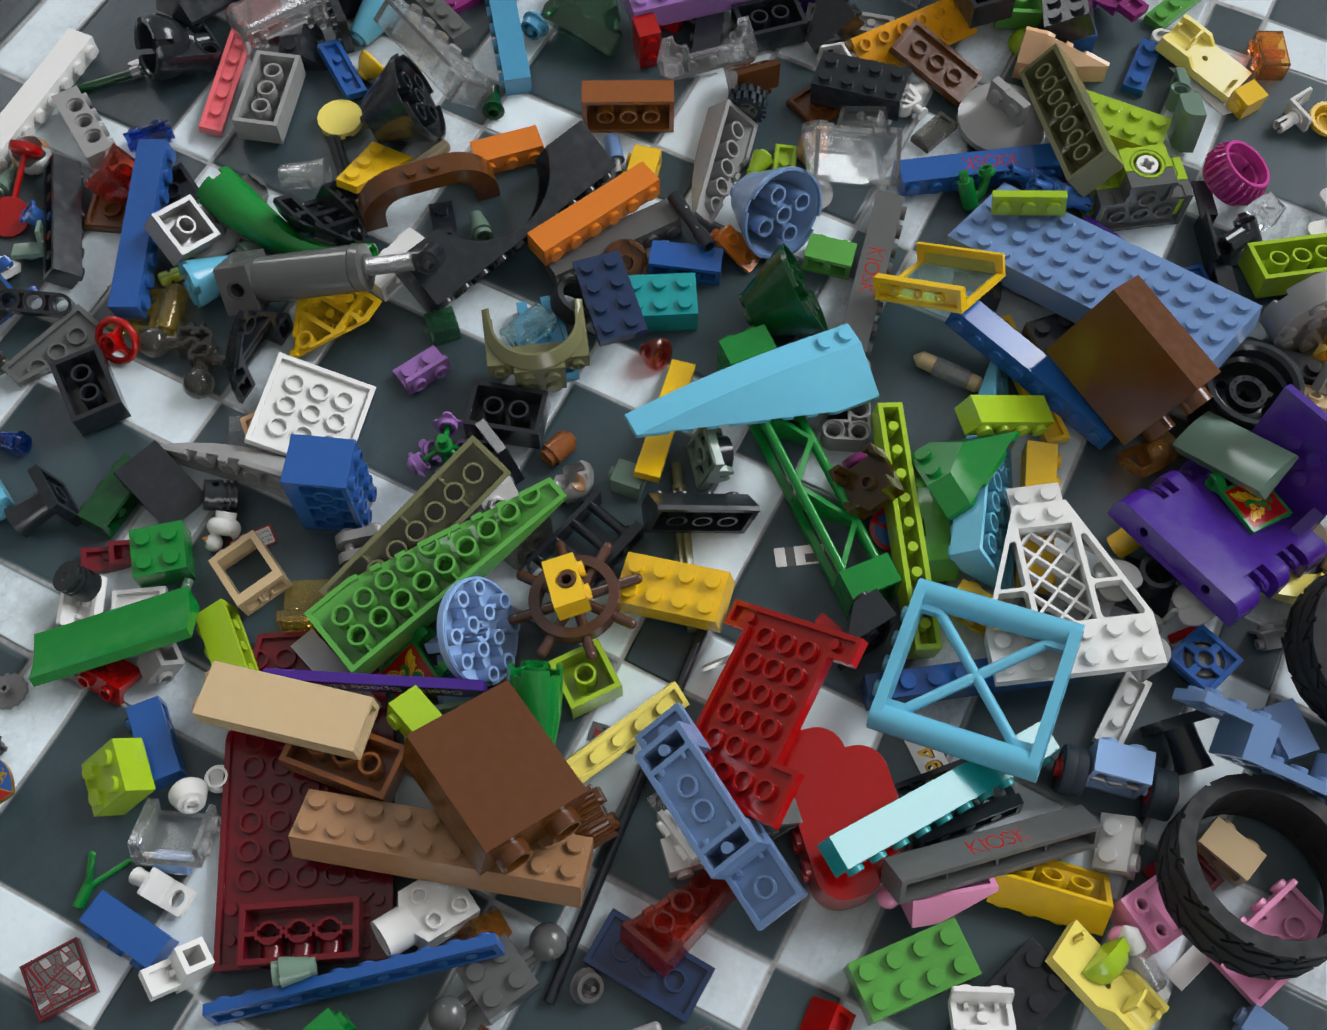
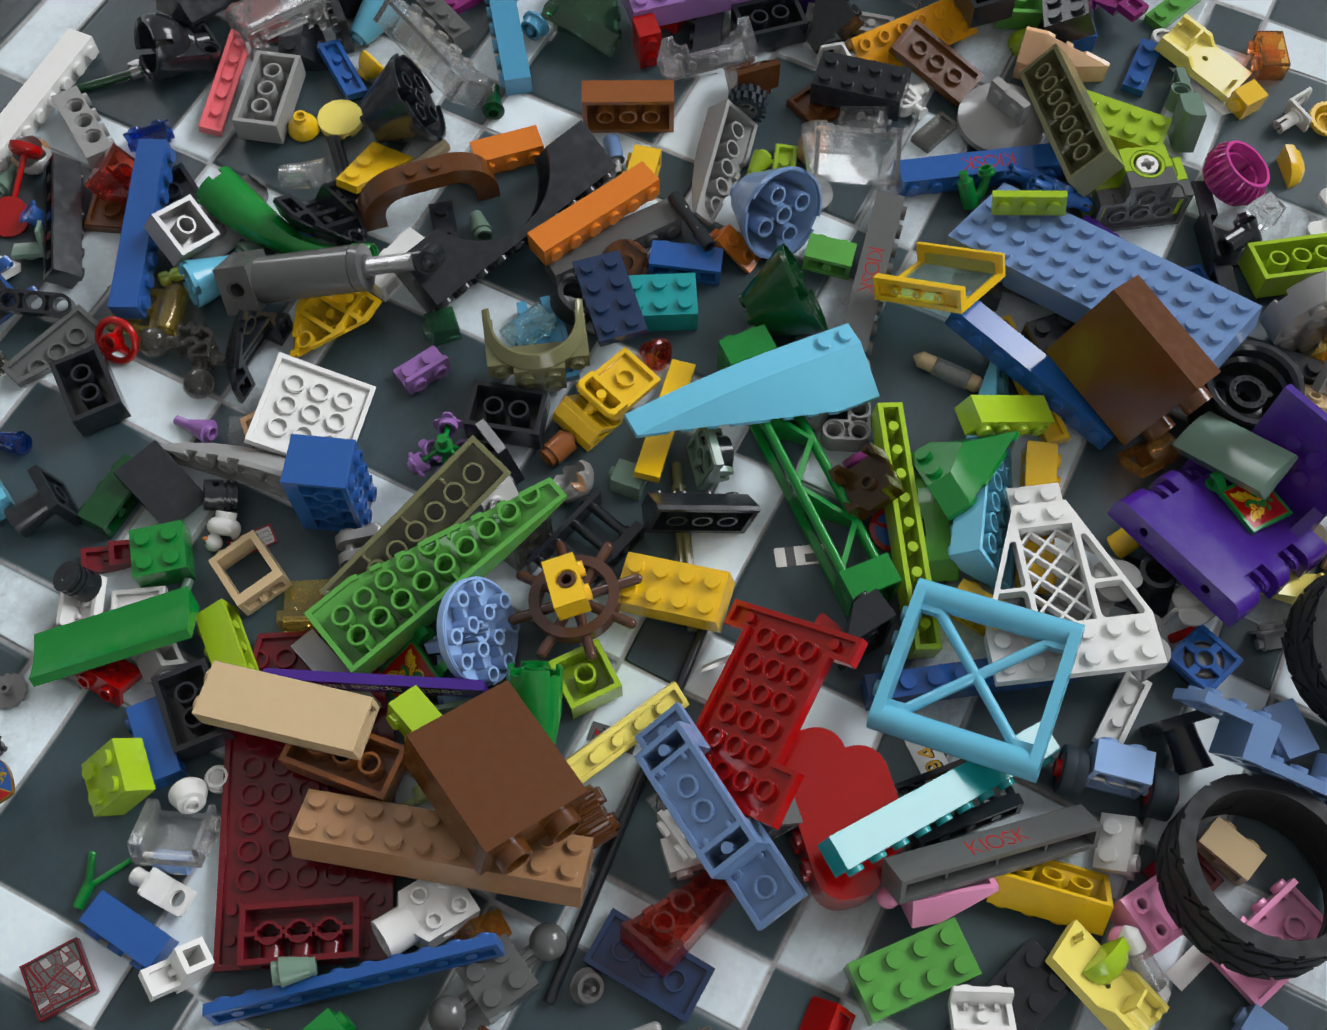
none -> black brick [151,657,236,762]
none -> medium lavender cone [173,415,218,443]
none -> yellow brick [288,110,320,142]
none -> yellowish green hand [401,785,429,806]
none -> yellow piece [552,347,661,452]
none -> yellow brick [1276,144,1305,188]

